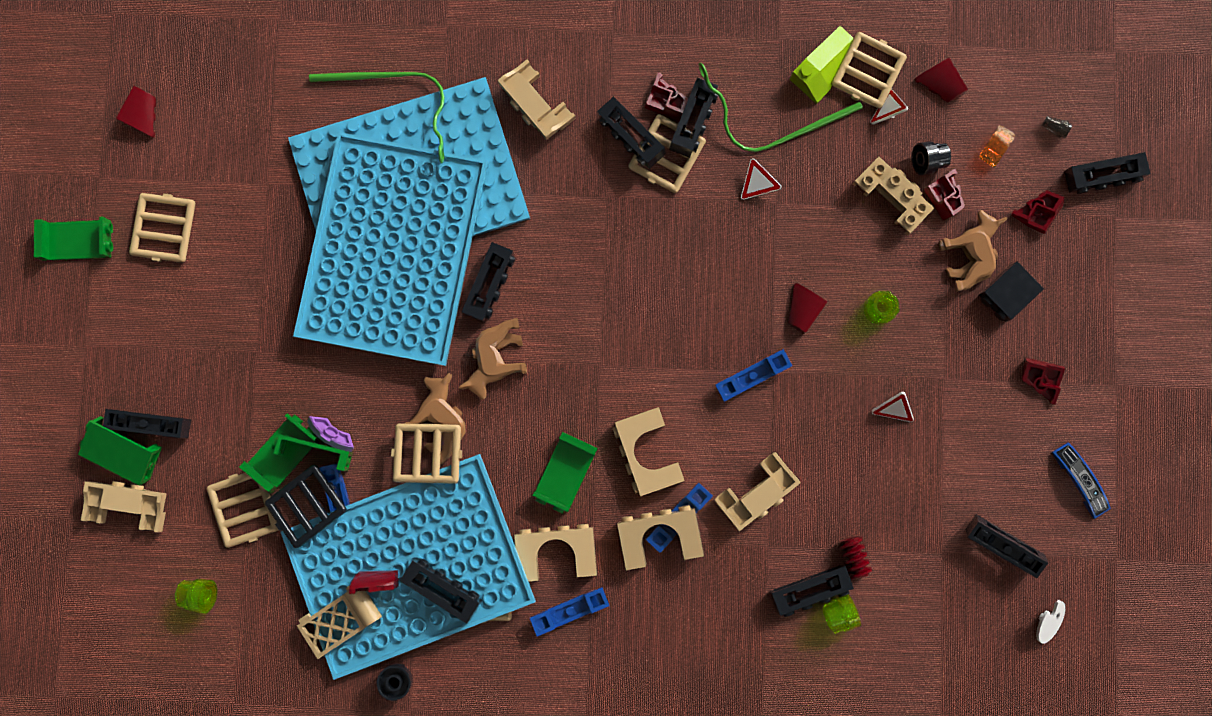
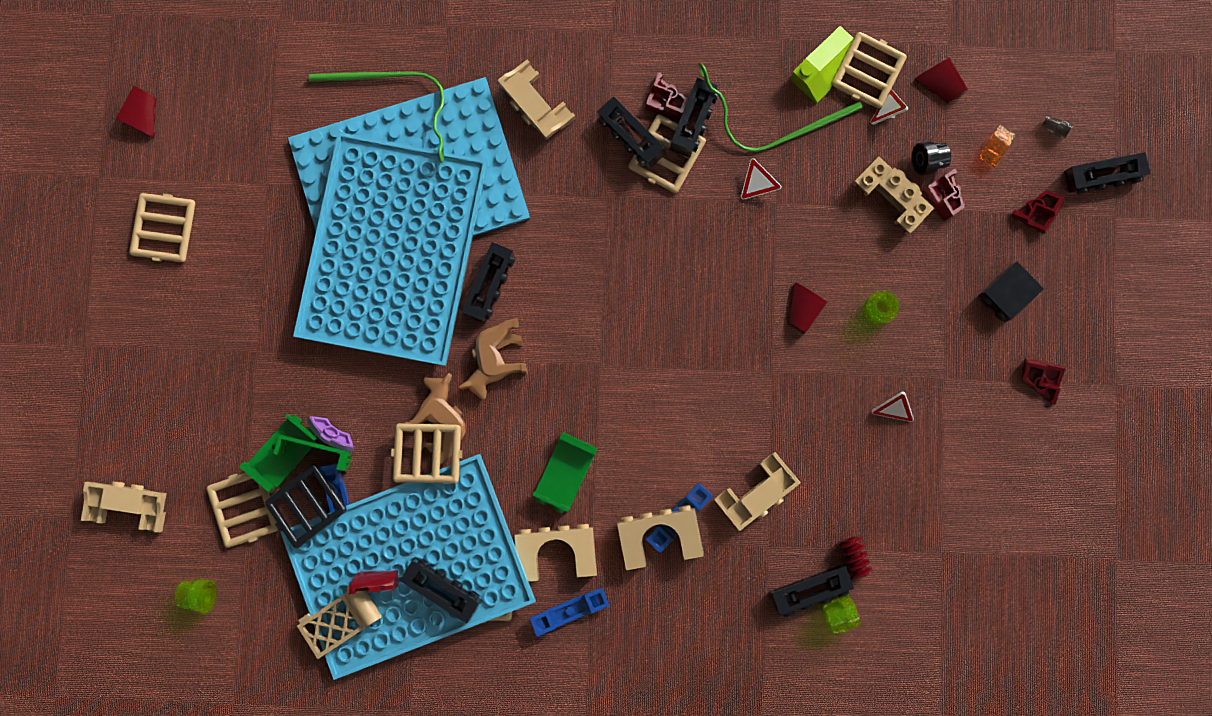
green panel [34,217,113,261] -> none
green panel [78,416,162,486] -> none
black brick [103,409,191,438] -> none
black piece [377,664,413,701] -> none
tan arch [612,407,685,496] -> none
blue slope [715,349,792,402] -> none
medium nougat animal [938,210,1007,292] -> none
black brick [965,514,1048,578] -> none
white piece [1036,600,1065,644] -> none
slope [1051,442,1111,519] -> none

